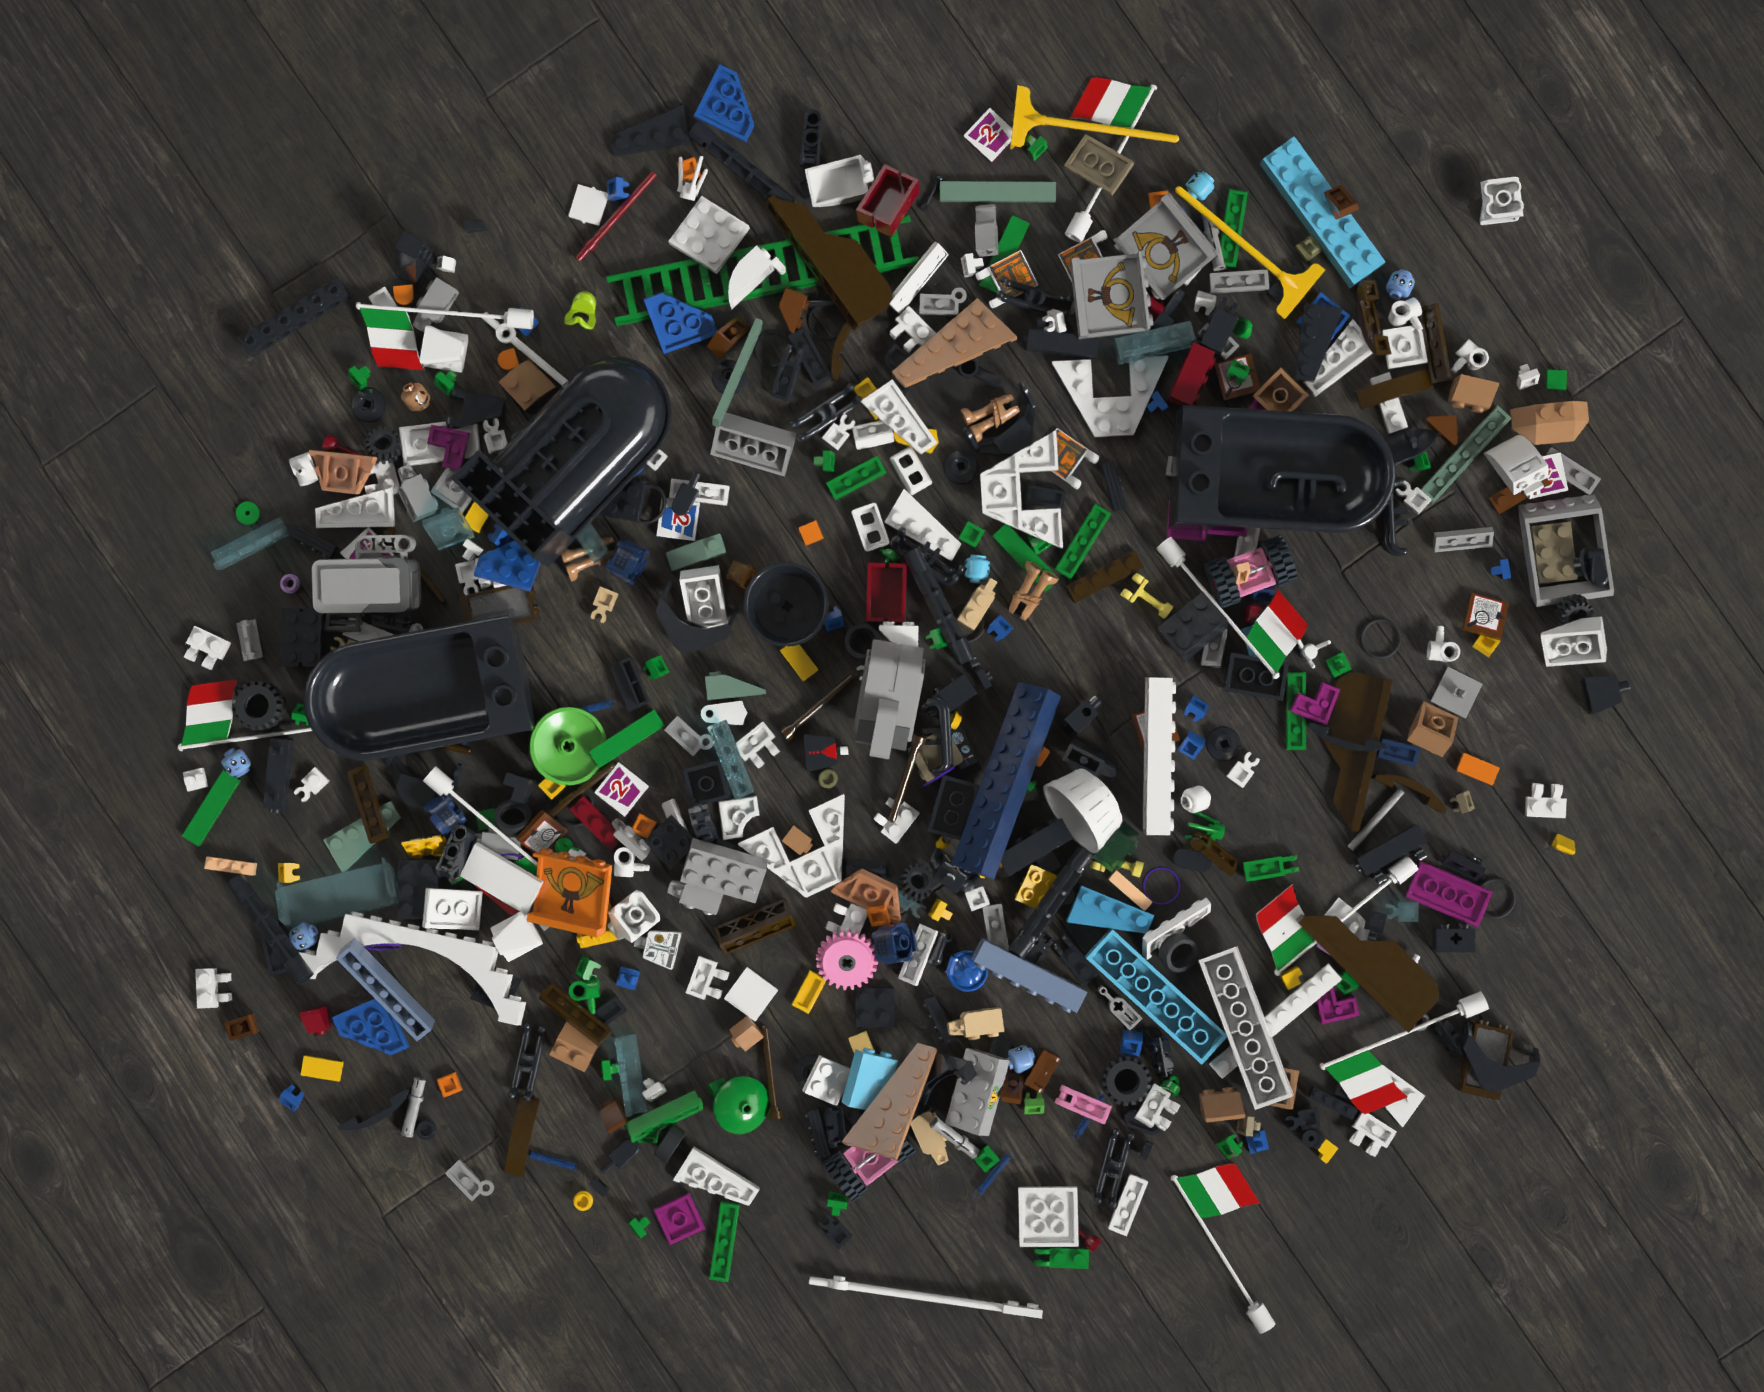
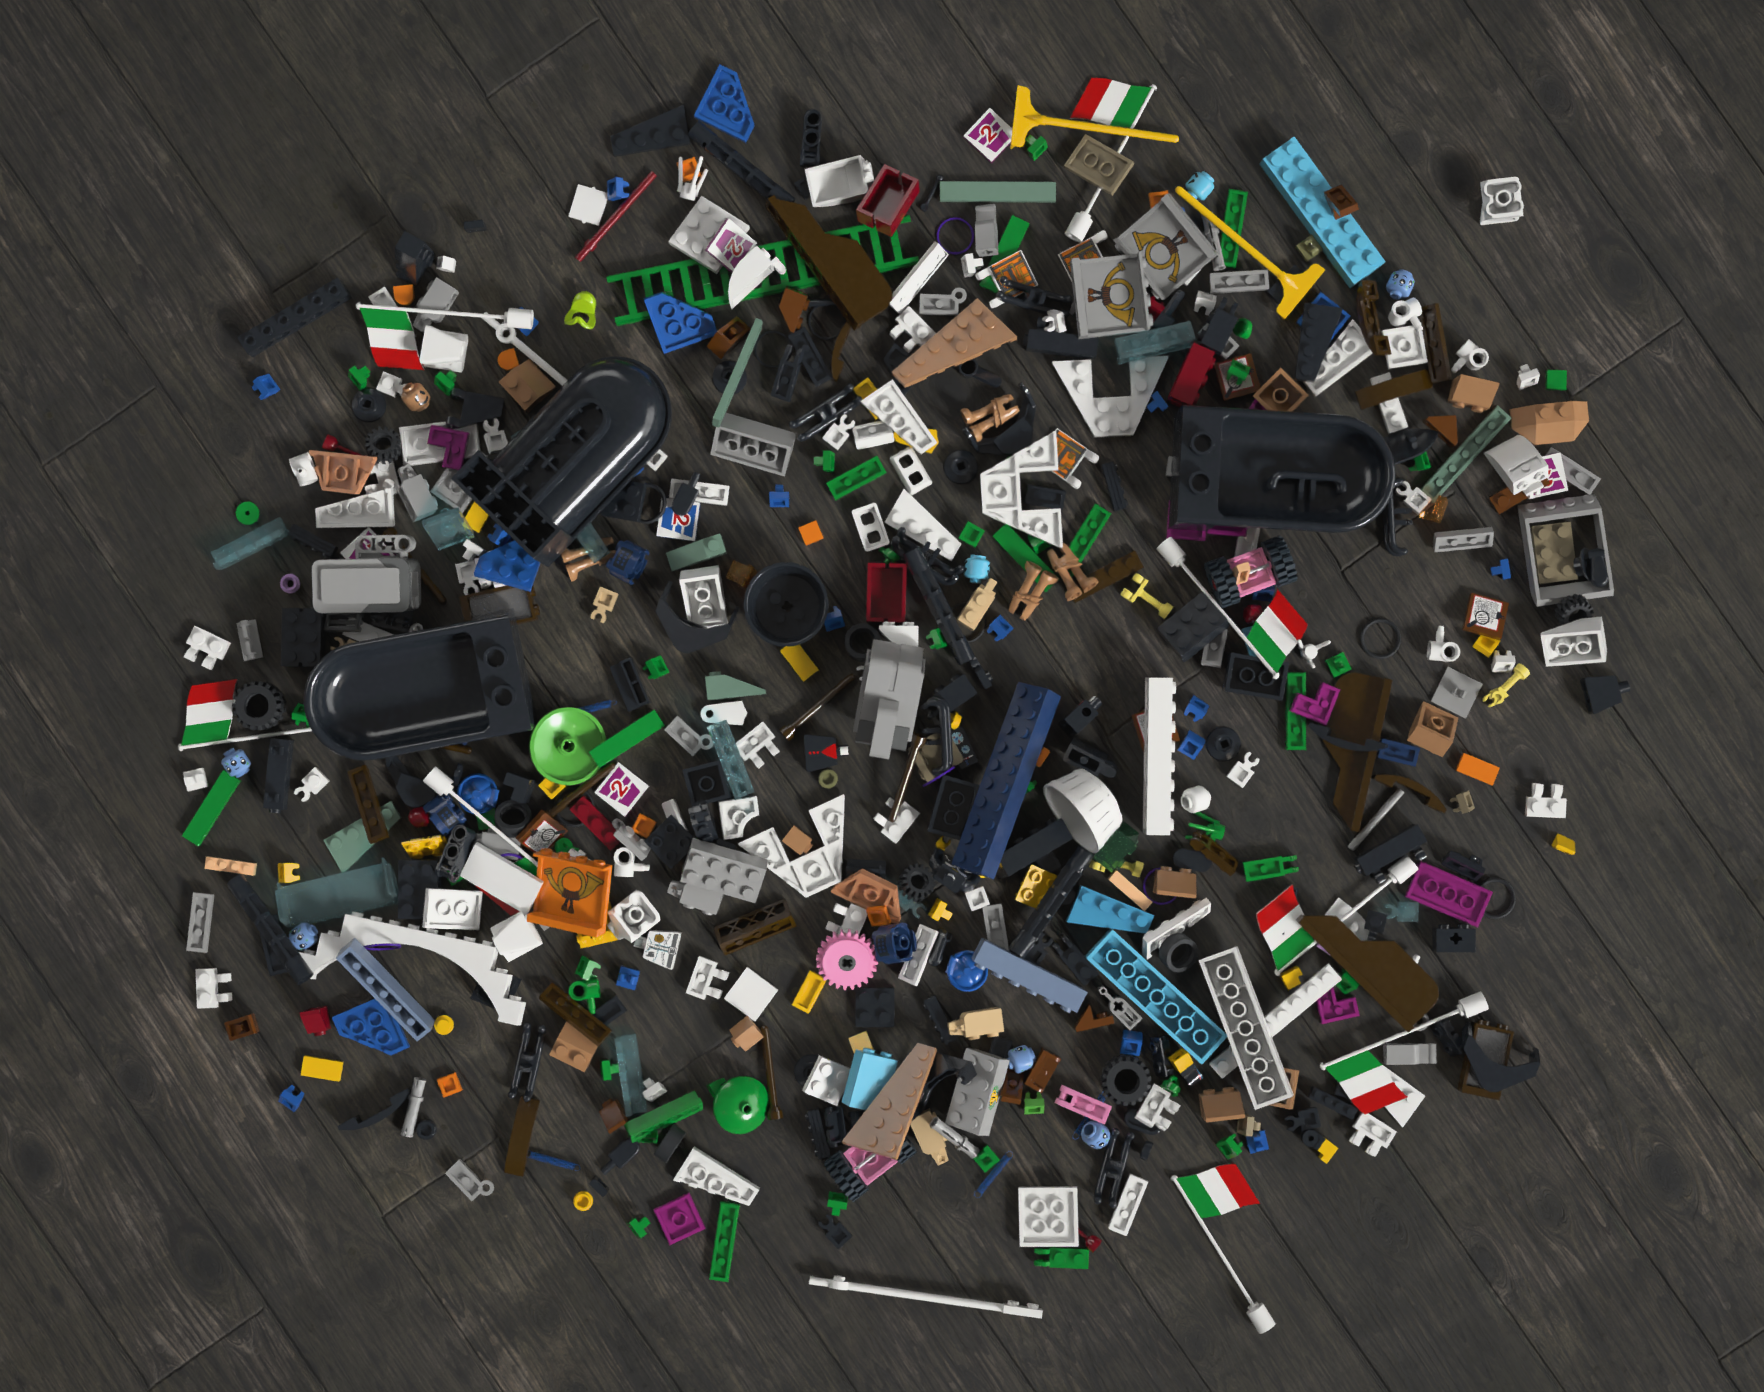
none -> light grey plate [186,892,214,953]
none -> blue tile [252,374,280,400]
none -> white plate [376,371,406,397]
none -> dark red piece [408,806,430,828]
none -> yellow plate [434,1015,454,1035]
none -> blue piece [457,773,499,814]
none -> tile [705,219,757,273]
none -> blue tile [769,485,789,507]
none -> dark purple piece [937,218,974,255]
none -> medium nougat piece [1047,542,1099,601]
none -> reddish brown slope [1074,1003,1114,1032]
none -> medium blue head [1081,1120,1110,1149]
none -> medium nougat slope [1153,866,1196,898]
none -> leg [1168,1048,1203,1088]
none -> light grey piece [1383,1043,1436,1065]
none -> clear orange tile [1419,495,1448,524]
none -> light yellow bar [1483,663,1530,707]
none -> white tile [1491,650,1516,673]

